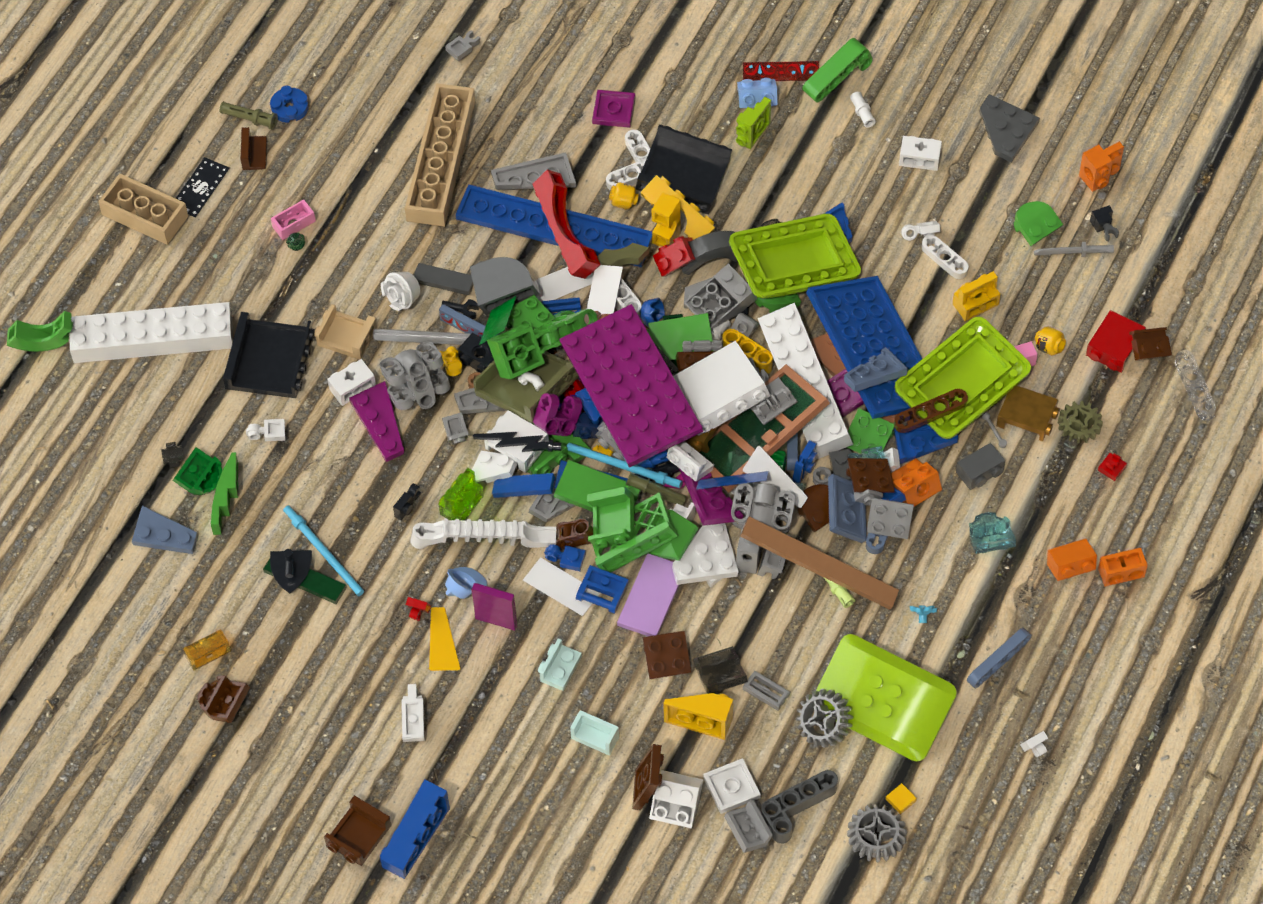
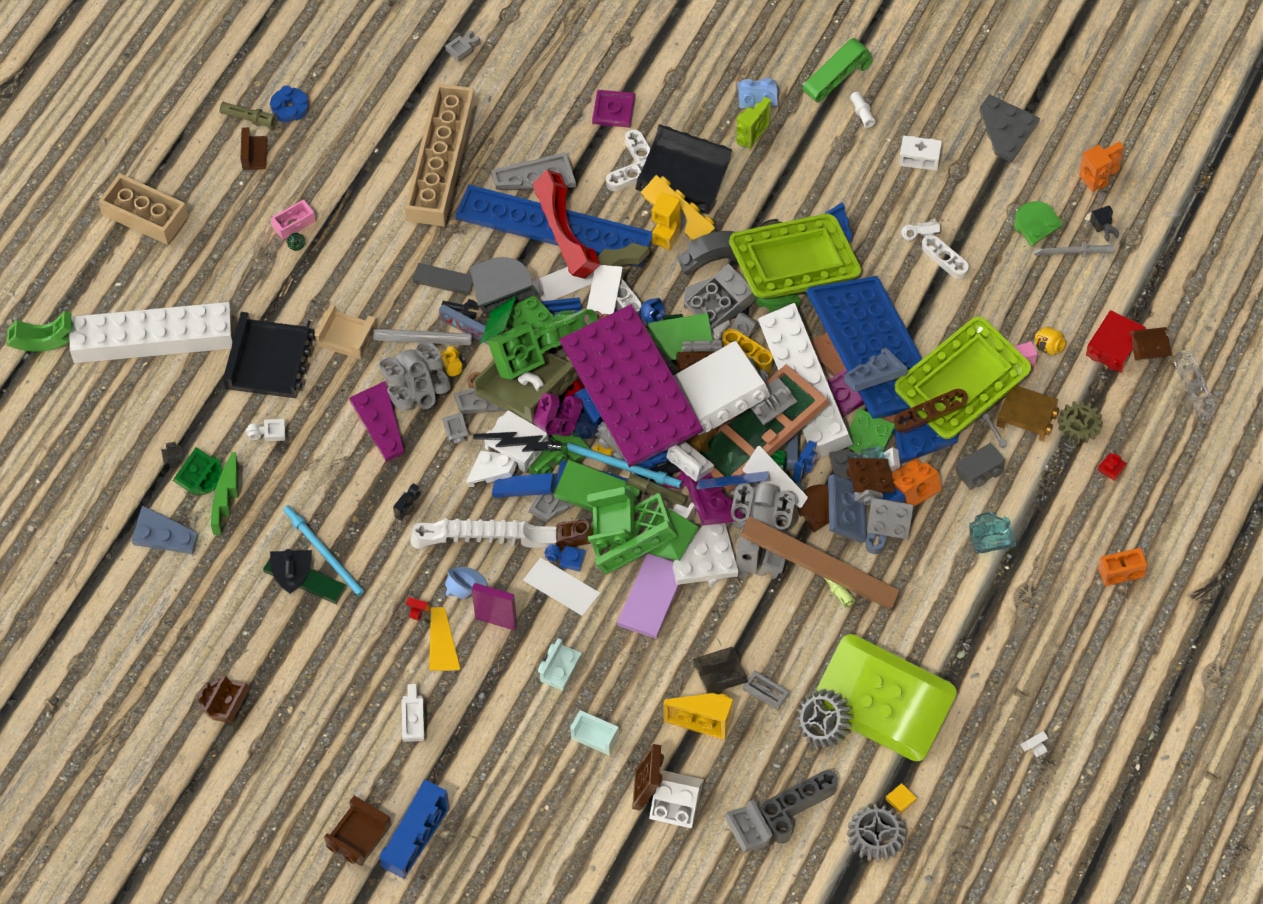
black sticker [176,157,230,218] -> none
clear yellow piece [183,629,231,671] -> none
white brick [327,359,376,406] -> none
white cone [381,272,420,311] -> none
clear neon green brick [438,468,484,521] -> none
black brick [458,332,494,373] -> none
blue plate [575,565,629,614] -> none
yellow head [609,182,639,210] -> none
reddish brown hinge [643,631,691,679] -> none
red bracket [653,236,695,277] -> none
white plate [703,758,761,814] -> none
clear red tile [743,61,819,81] -> none
light grey bush [813,467,831,485] -> none
medium azure plant [909,605,937,623] -> none
yellow brick [953,271,1001,321] -> none
sand blue beam [967,628,1032,689] -> none
orange brick [1047,538,1097,581] -> none

